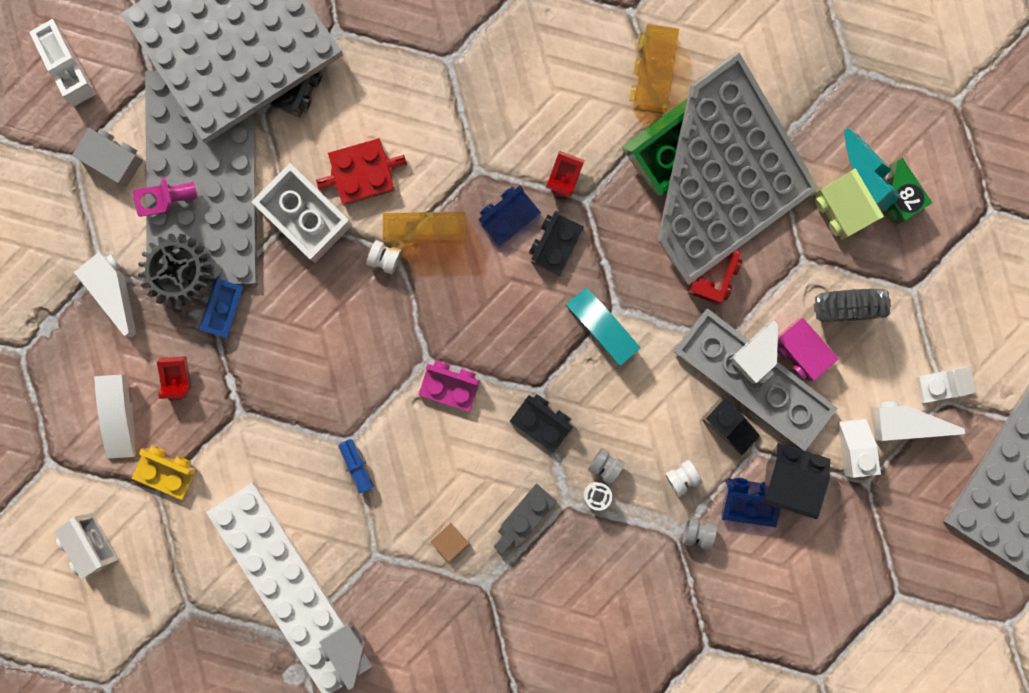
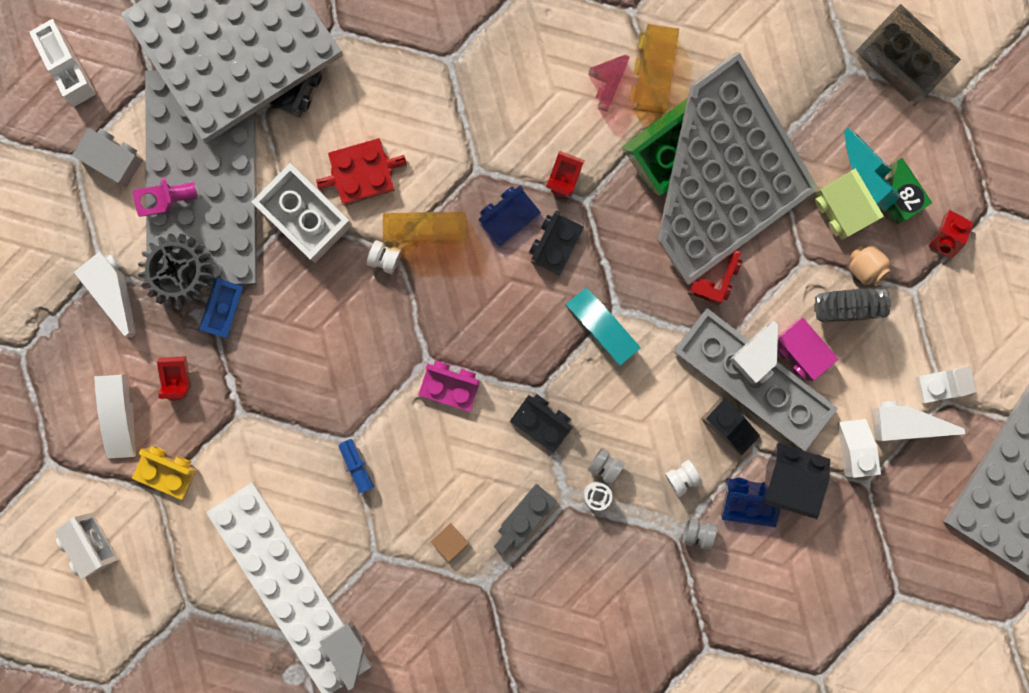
none -> clear pink slope [588,55,630,112]
none -> light nougat head [849,245,891,286]
none -> clear smoke brick [855,4,961,106]
none -> red bracket [929,210,973,259]

